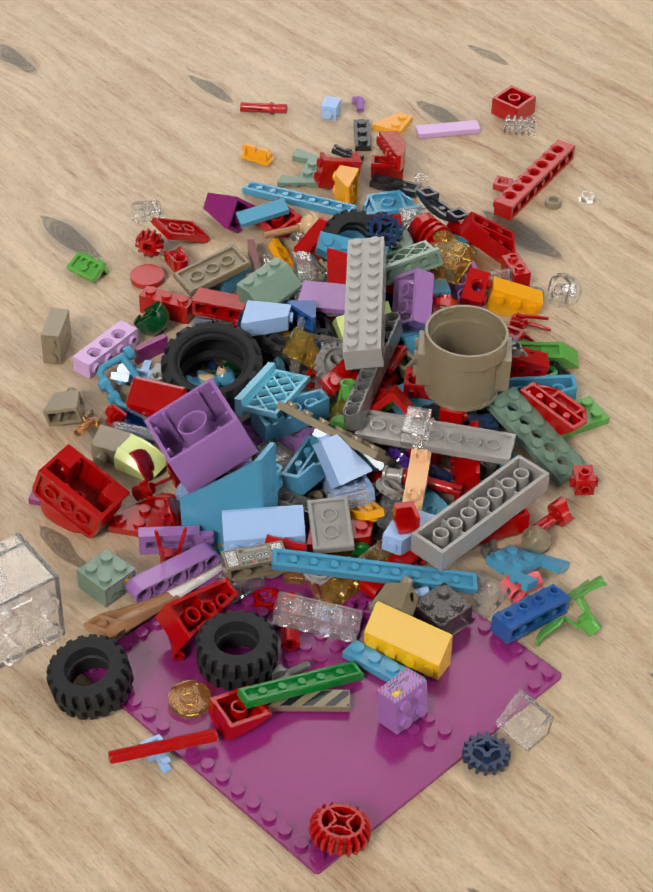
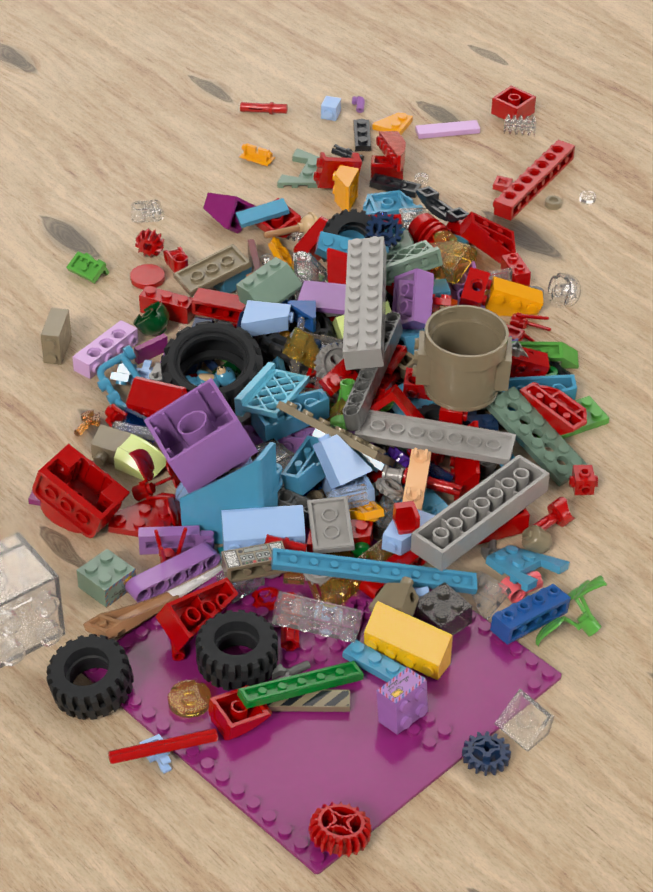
dark tan torso [43,387,85,426] -> none
red tile [151,217,210,243] -> none
dark azure tile [242,181,358,215] -> none
clear brick [400,406,434,450] -> none

